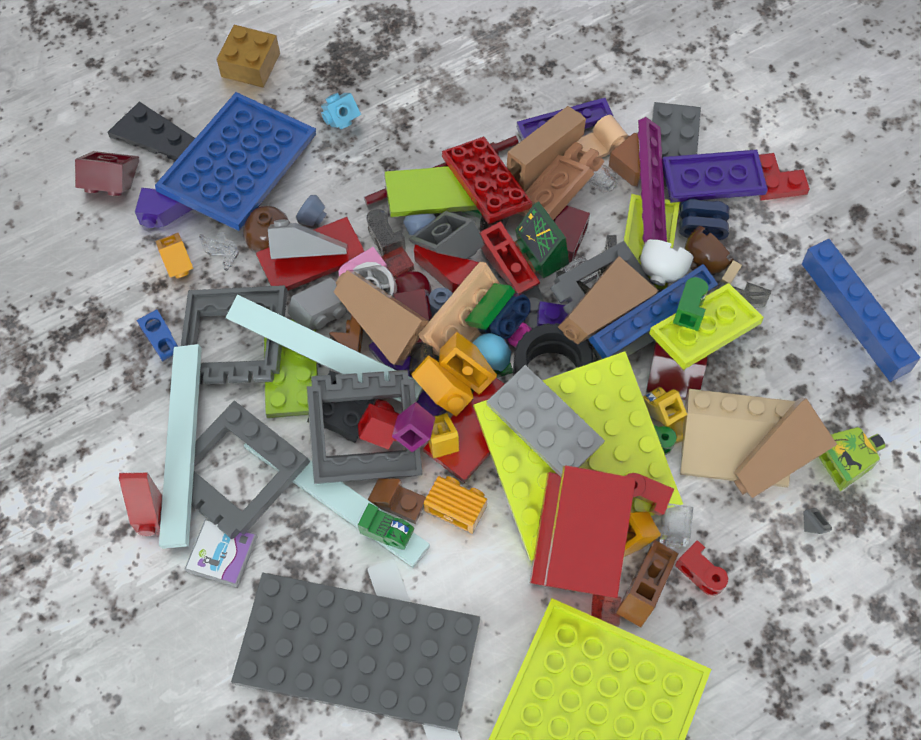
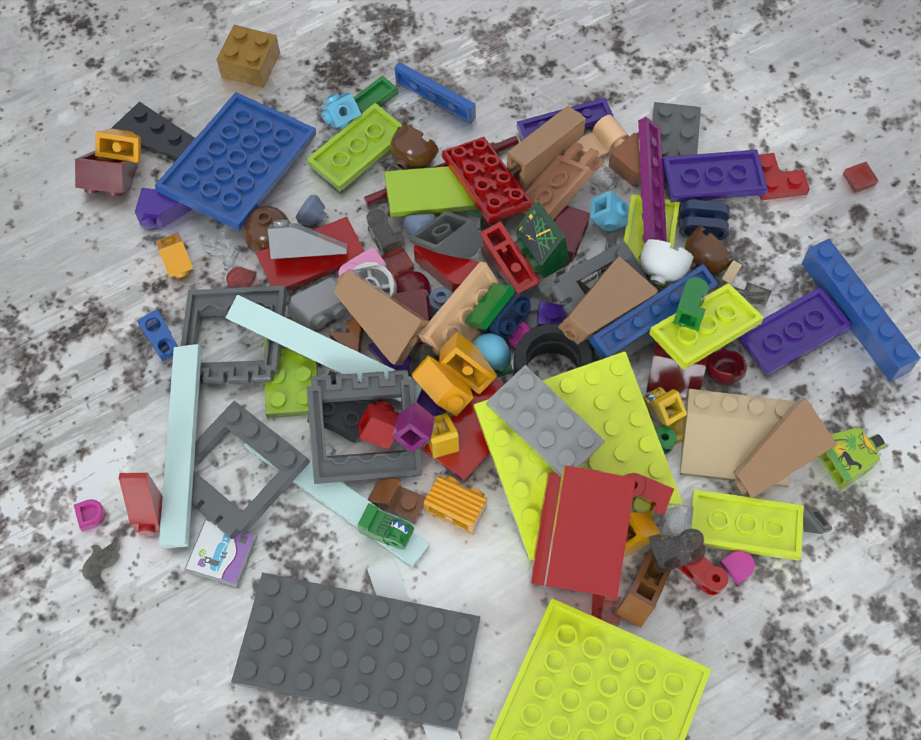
none -> dark pink tile [74,499,106,532]
none -> clear smoke piece [82,537,121,592]
none -> light orange slope [95,128,141,163]
none -> clear red tile [226,267,257,288]
none -> lime plate [306,103,402,192]
none -> green tile [353,75,399,114]
none -> reddish brown cylinder [390,125,439,170]
none -> blue tile [394,62,476,123]
none -> medium azure brick [590,191,629,233]
none -> clear smoke leg [648,528,706,573]
none -> neon yellow plate [688,489,804,561]
none -> dark red hair [706,347,747,385]
none -> dark pink tile [720,551,755,586]
none -> dark purple plate [737,287,852,377]
none -> clear red tile [843,162,878,193]

